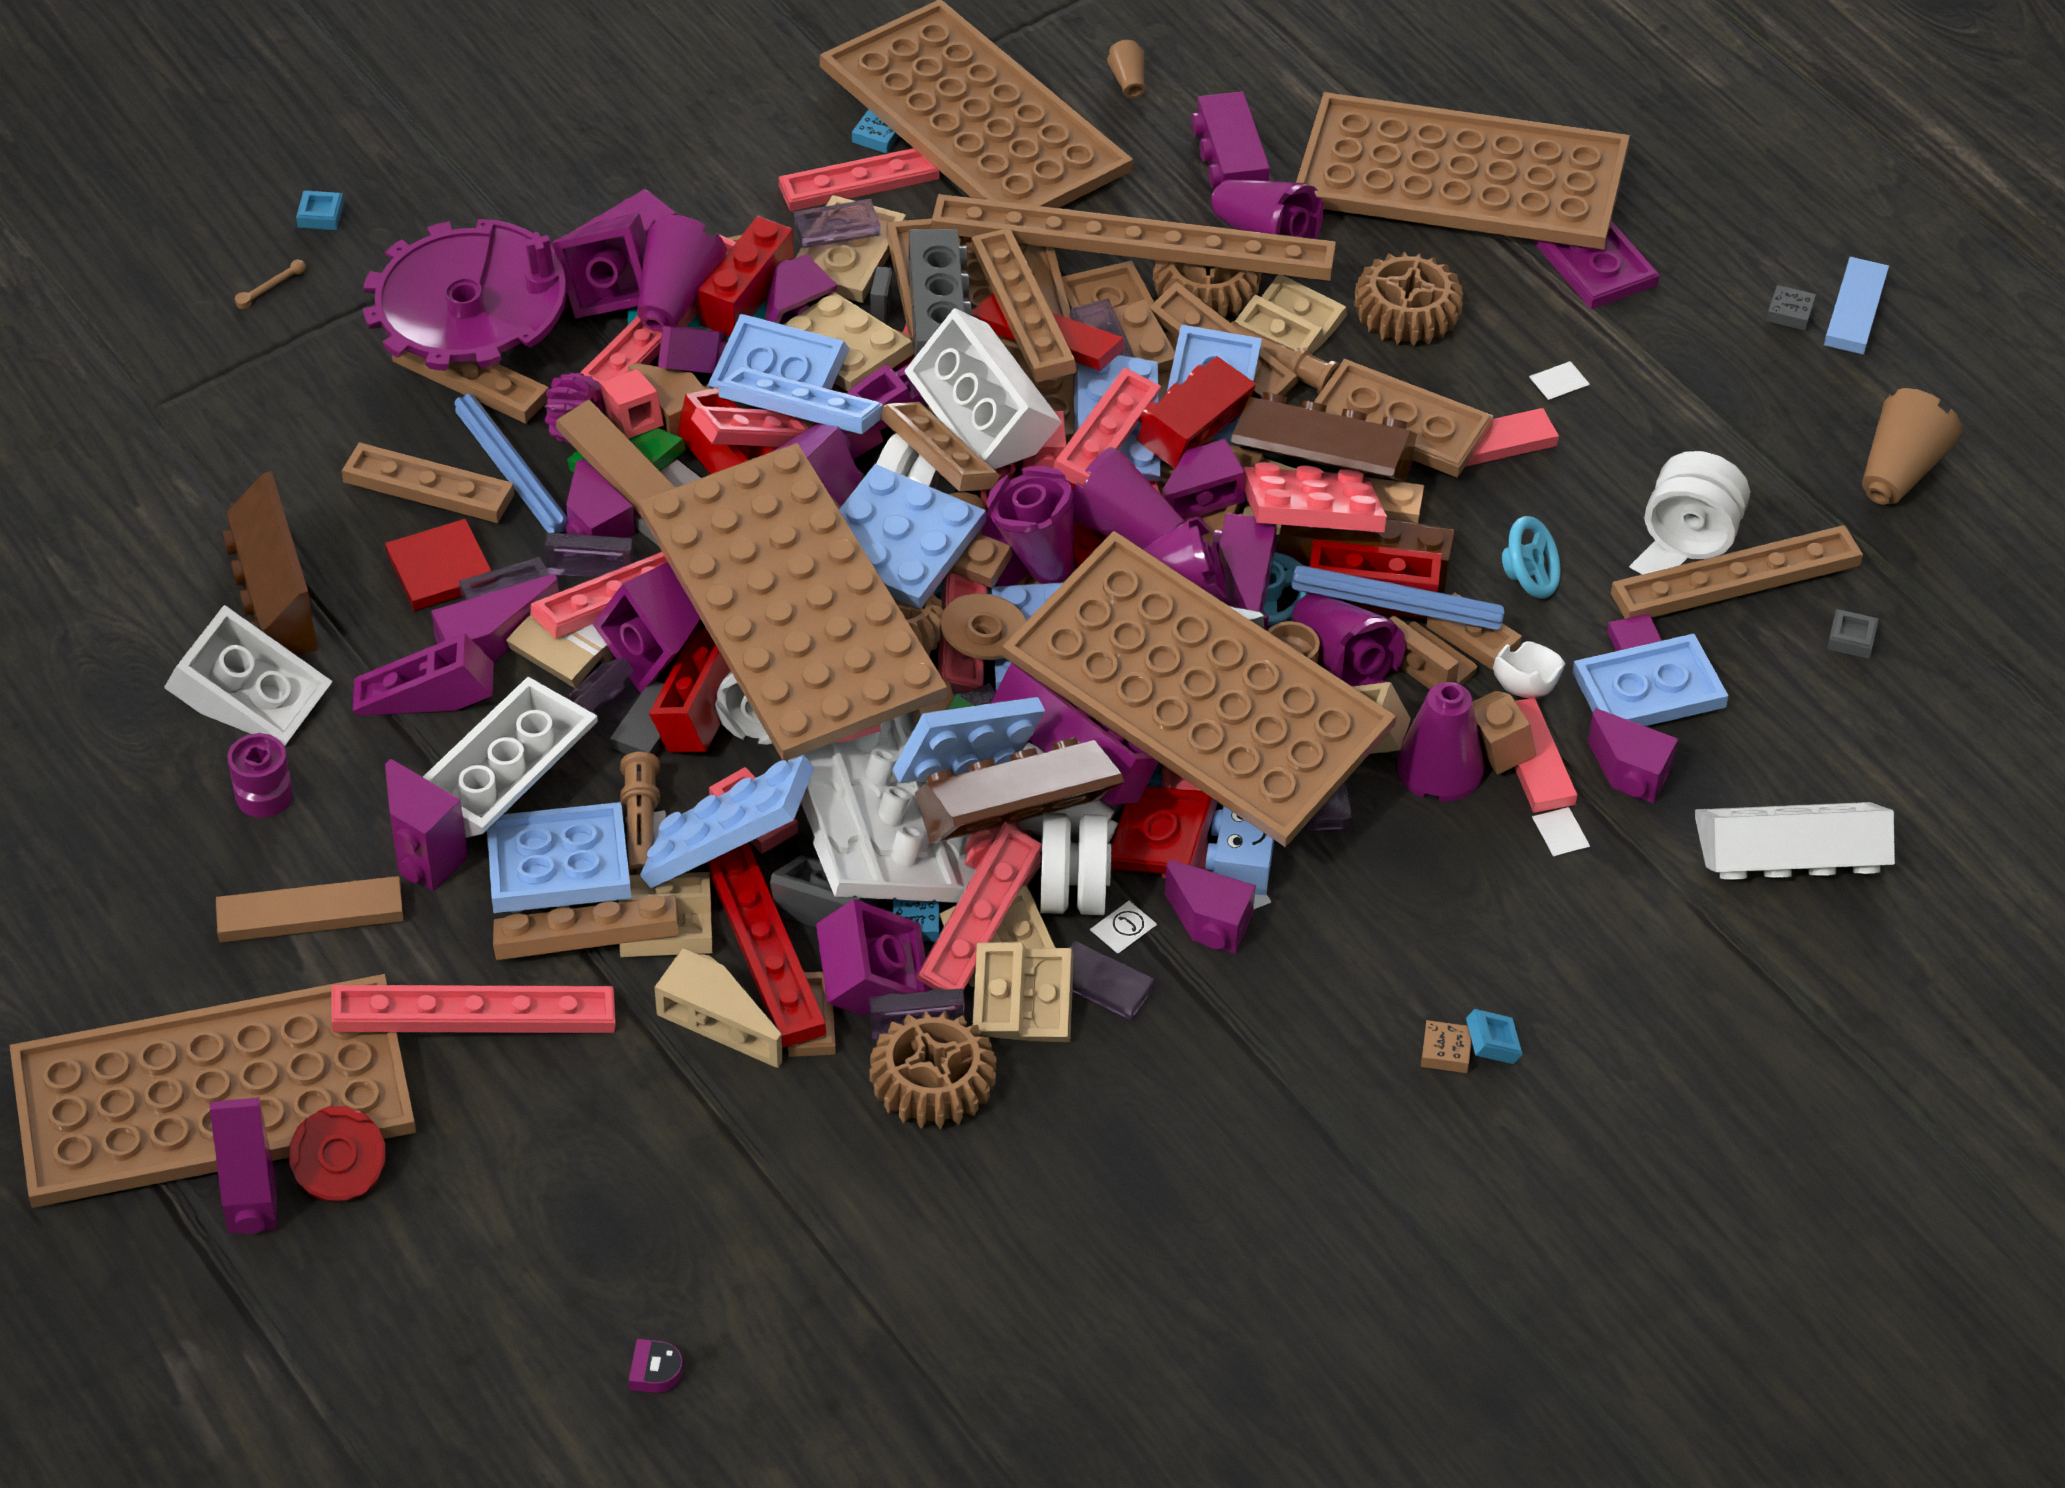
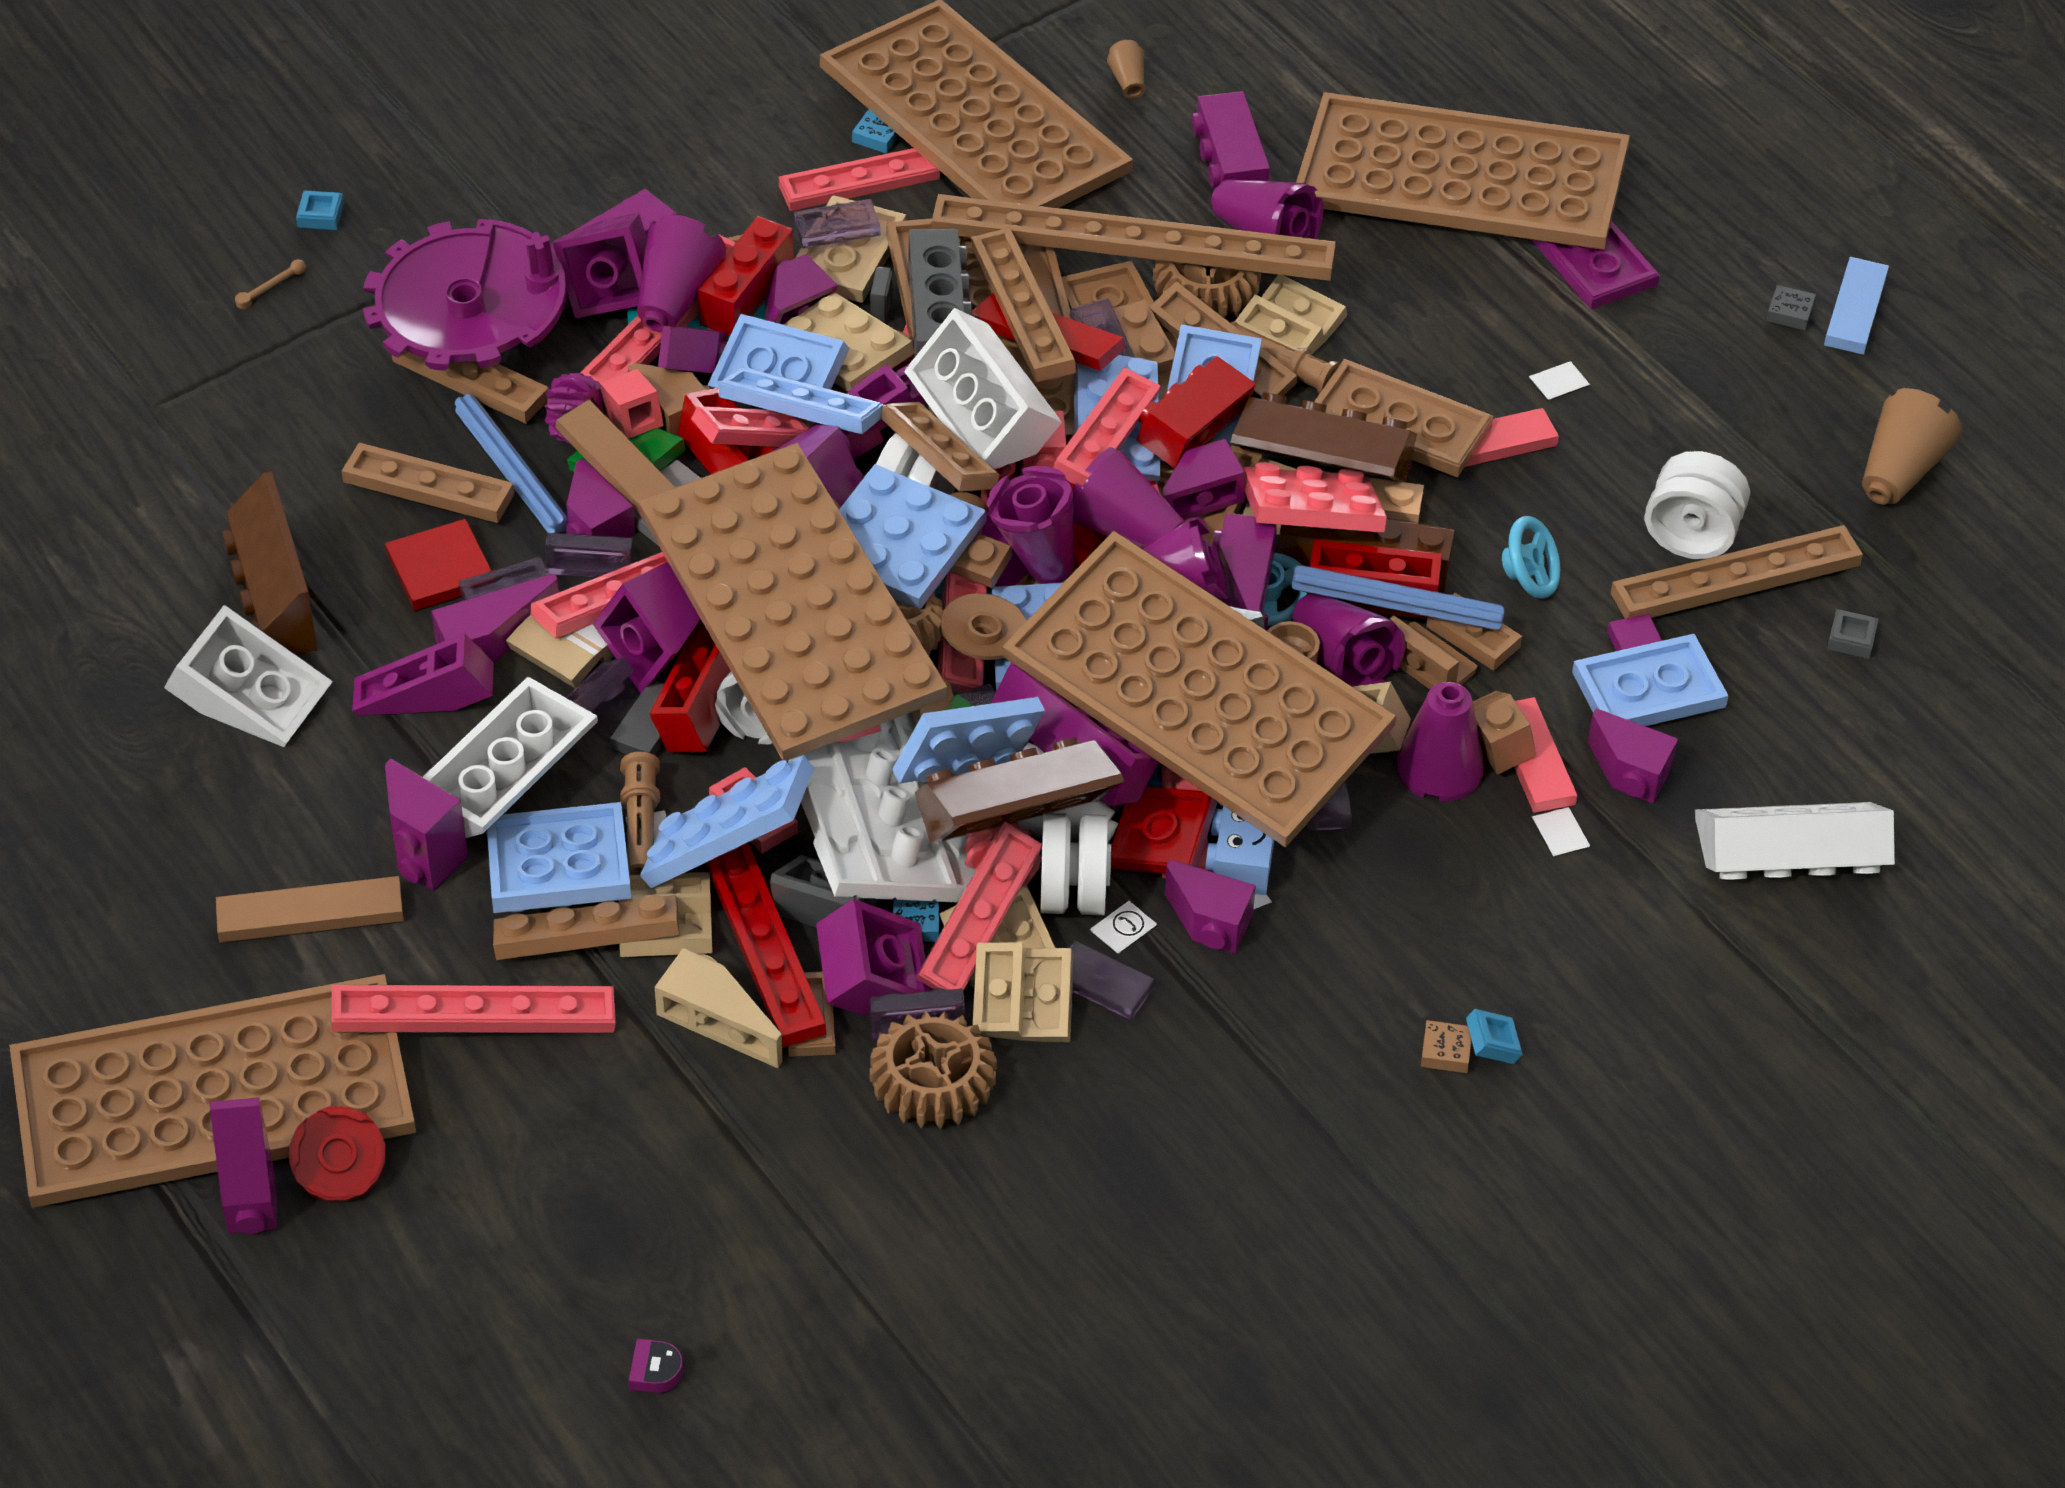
magenta wheel [227,733,293,818] -> none
medium nougat gear [1354,252,1463,347] -> none
white hair [1493,641,1565,699] -> none
white sticker [1629,540,1688,575] -> none

